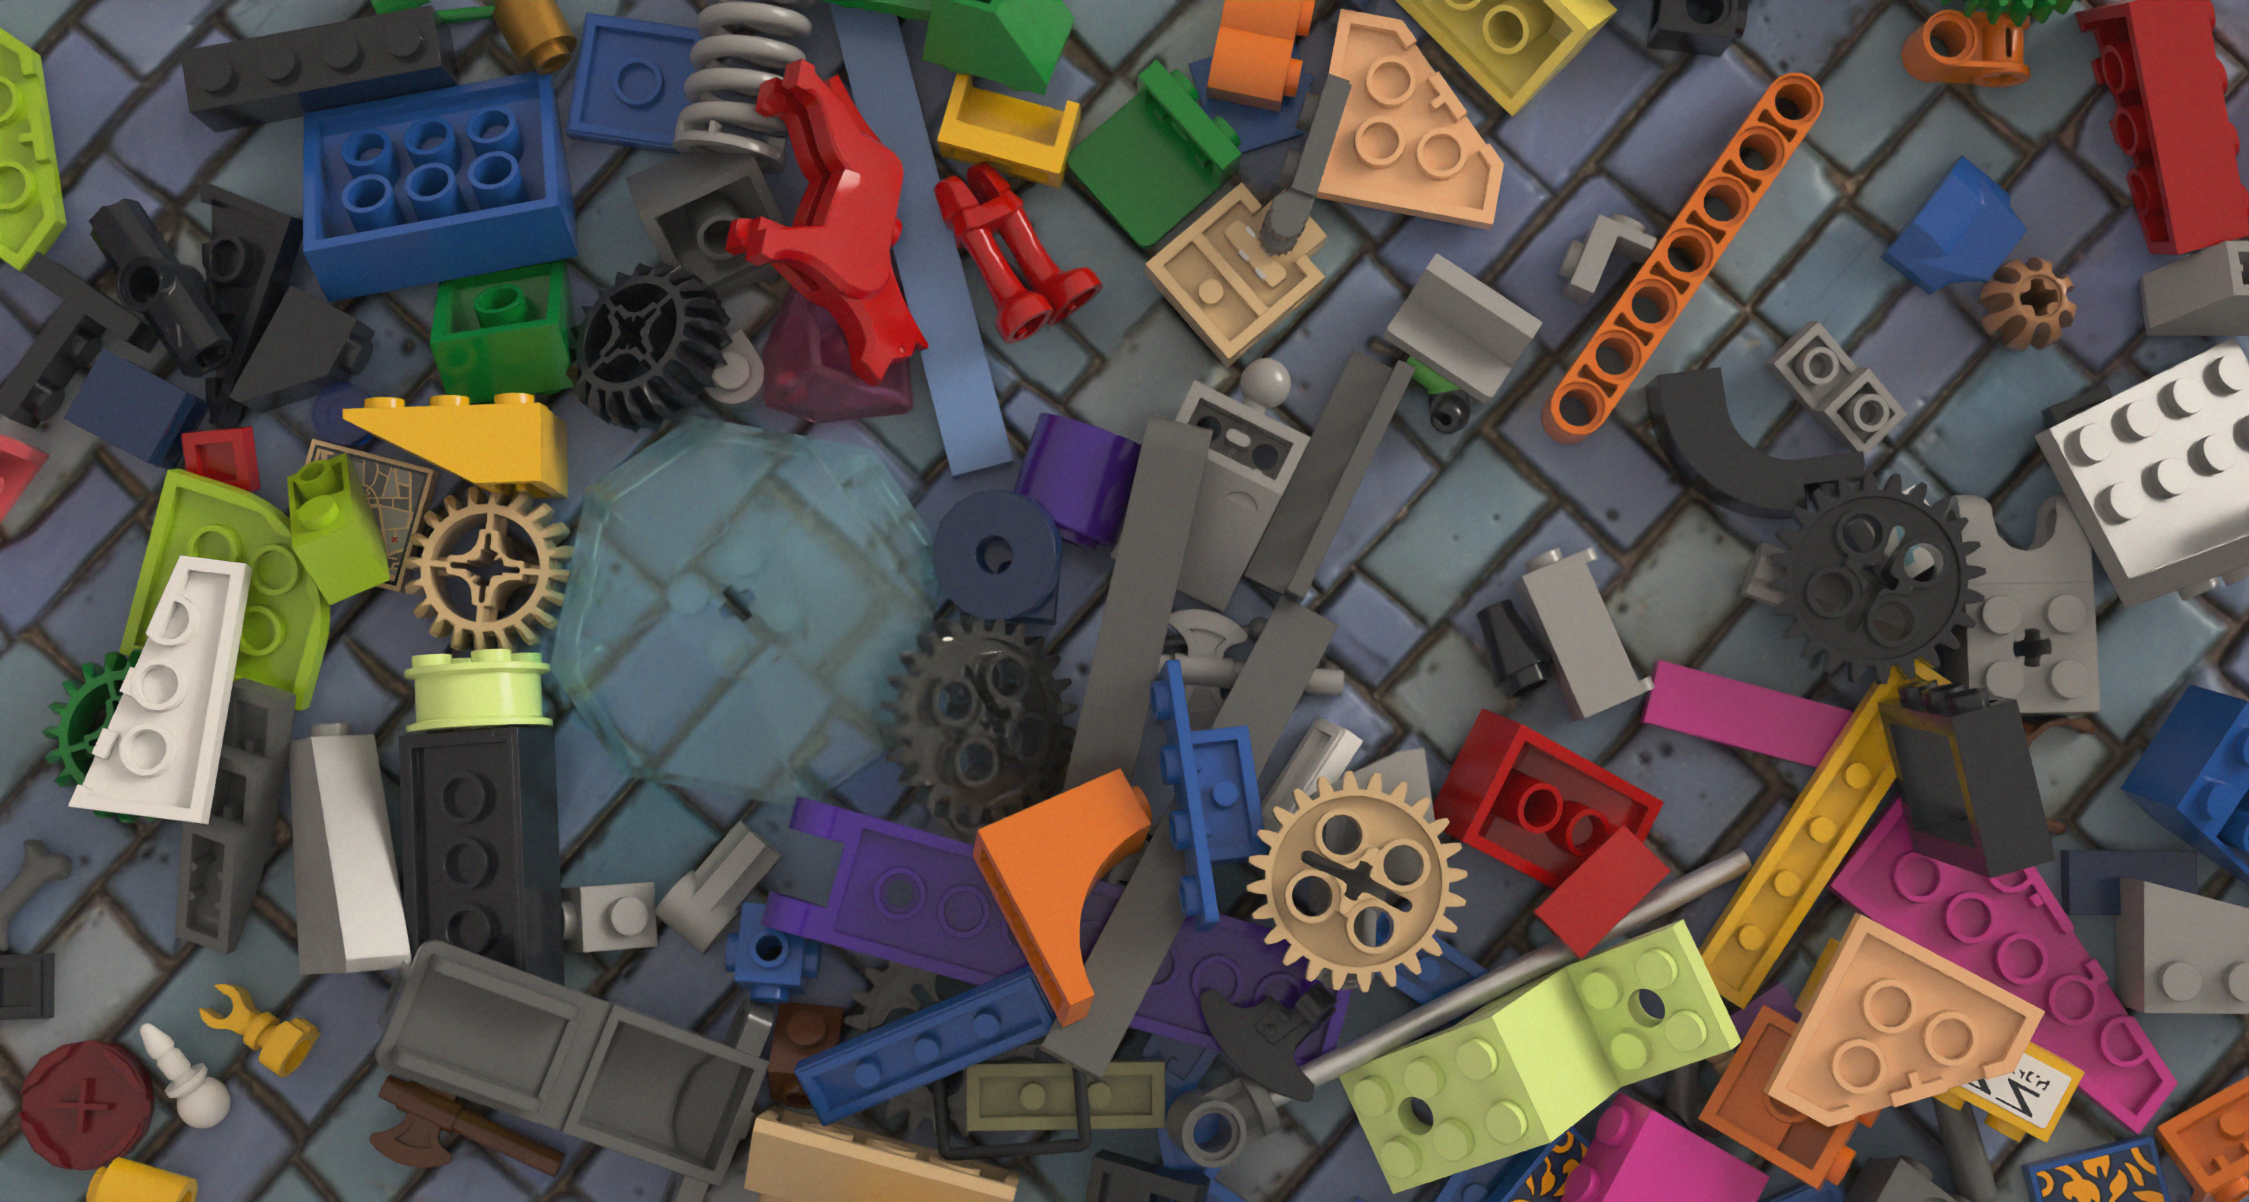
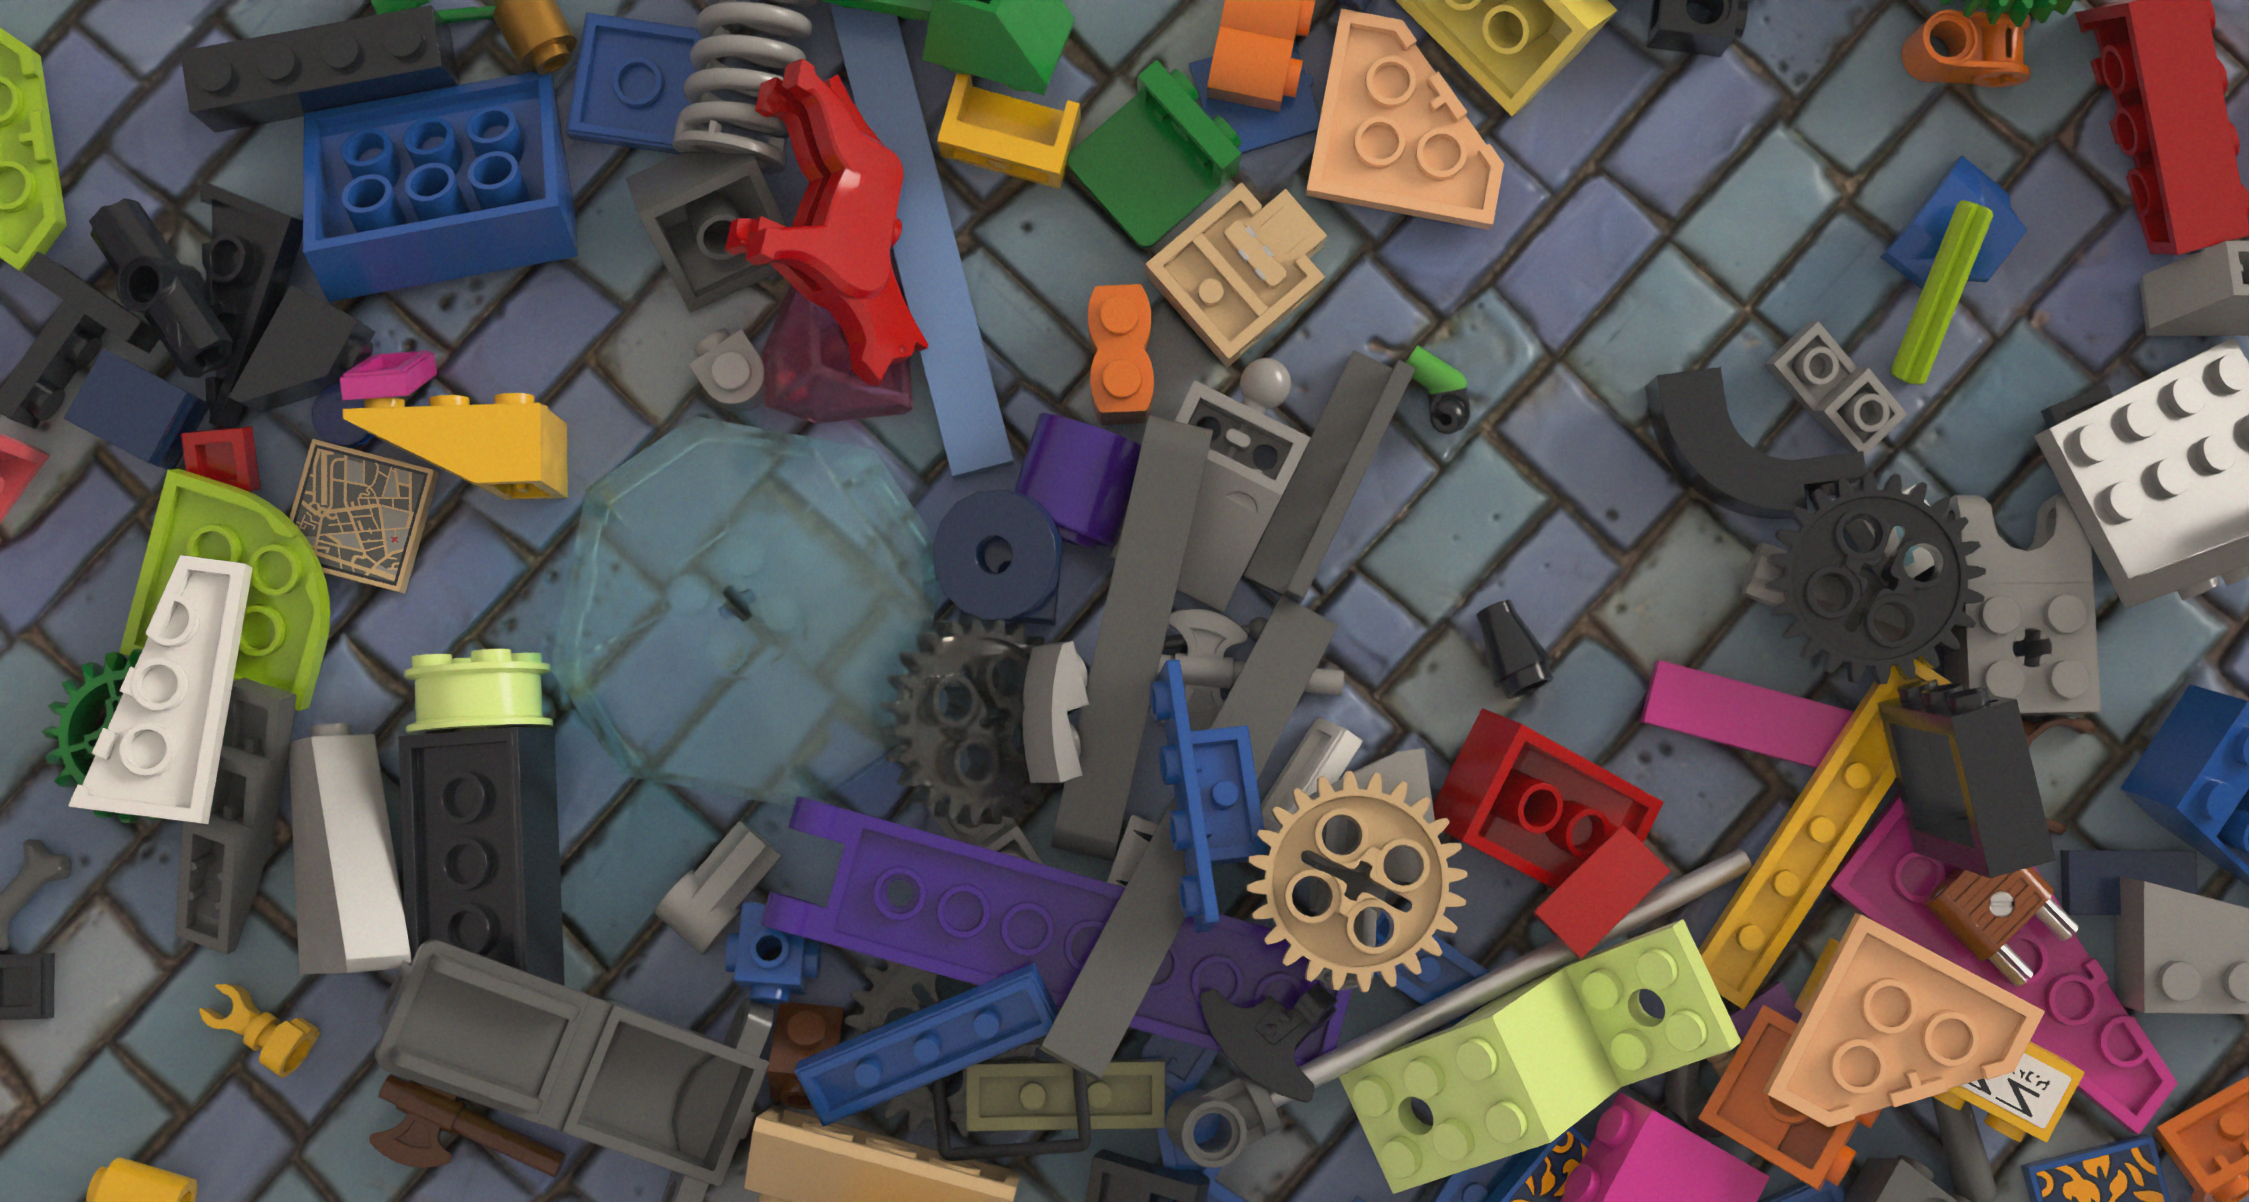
dark red tile [19,1039,155,1171] -> none
white bar [140,1023,231,1129] -> none
lime slope [287,453,390,605] -> none
tan gear [403,486,580,653] -> none
green slope [430,259,577,405] -> none
light grey bracket [561,882,658,953] -> none
black gear [566,261,733,433] -> none
red piece [933,161,1103,344] -> none
orange arch [972,768,1153,1028] -> none
dark grey hinge [1258,74,1352,257] -> none
light grey panel [1383,253,1543,404] -> none
light grey brick [1513,547,1655,722] -> none
orange beam [1541,73,1823,444] -> none
light grey bracket [1558,214,1657,306] -> none
medium nougat piece [1977,257,2078,351] -> none
none -> dark pink tile [340,350,437,400]
none -> light grey slope [1022,641,1089,783]
none -> orange brick [1088,284,1154,425]
none -> lime axle [1891,200,1993,385]
none -> dark orange piece [1923,867,2079,987]

